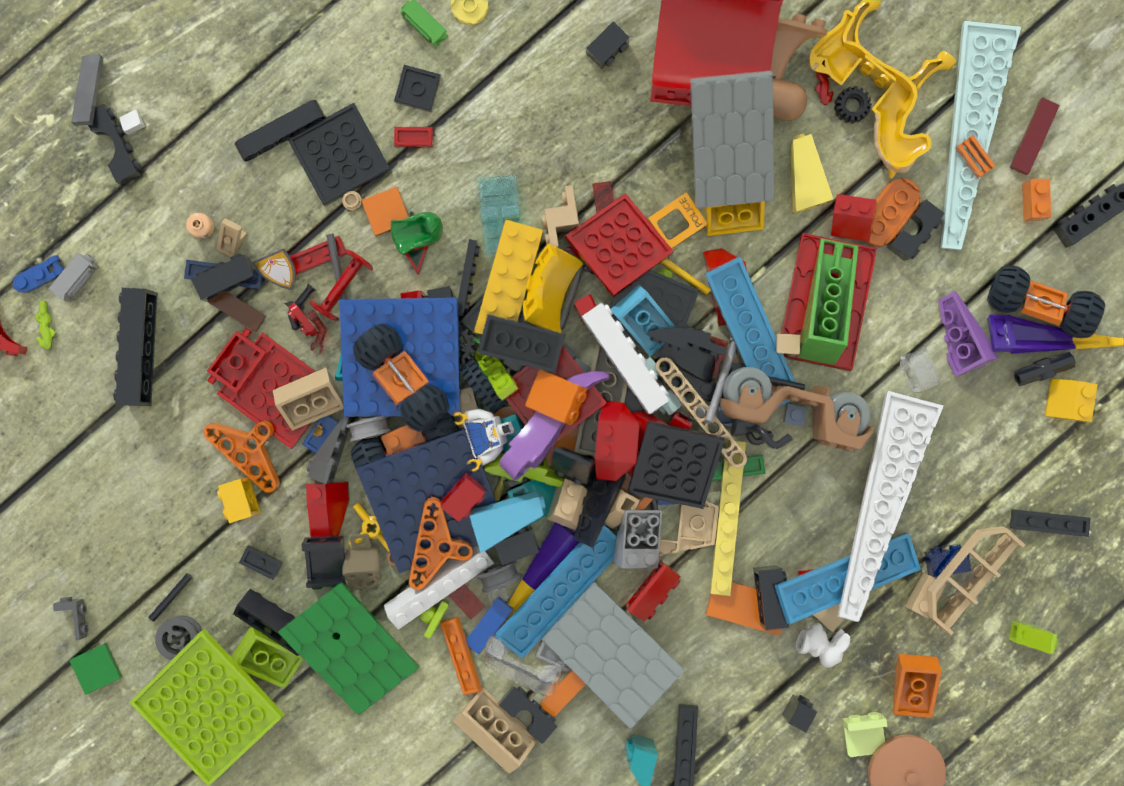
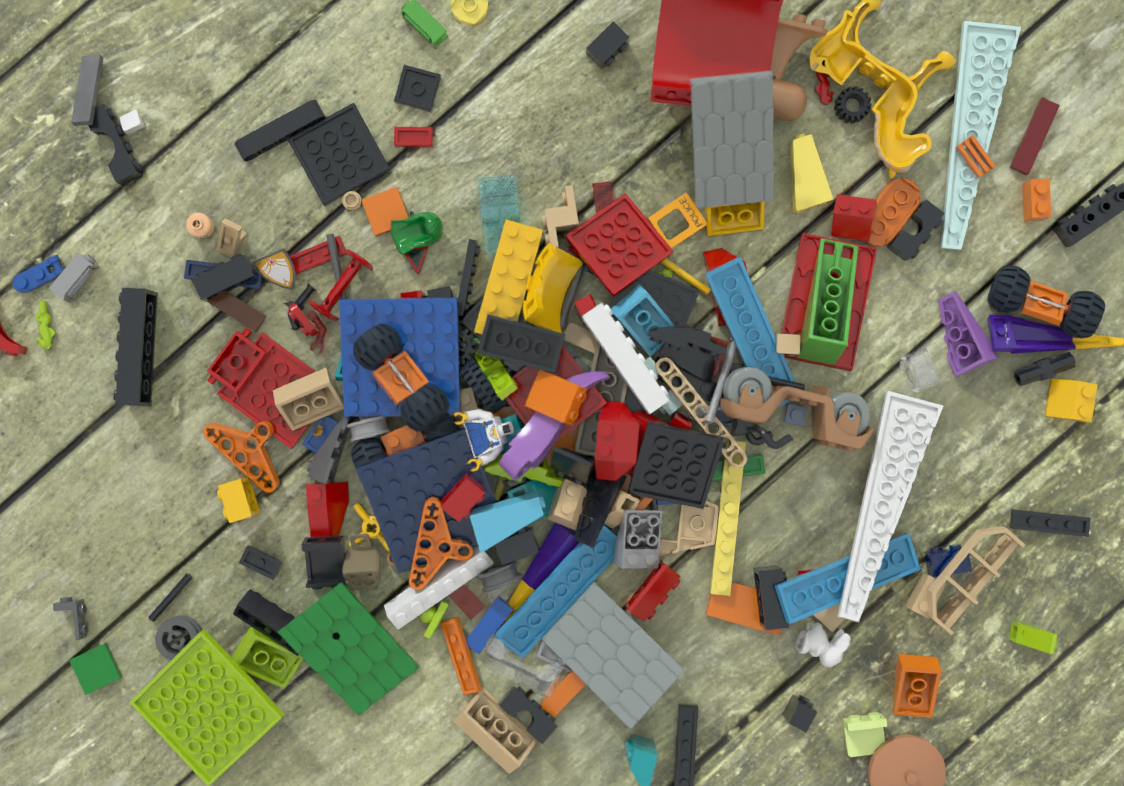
none -> tan tile [564,322,597,354]

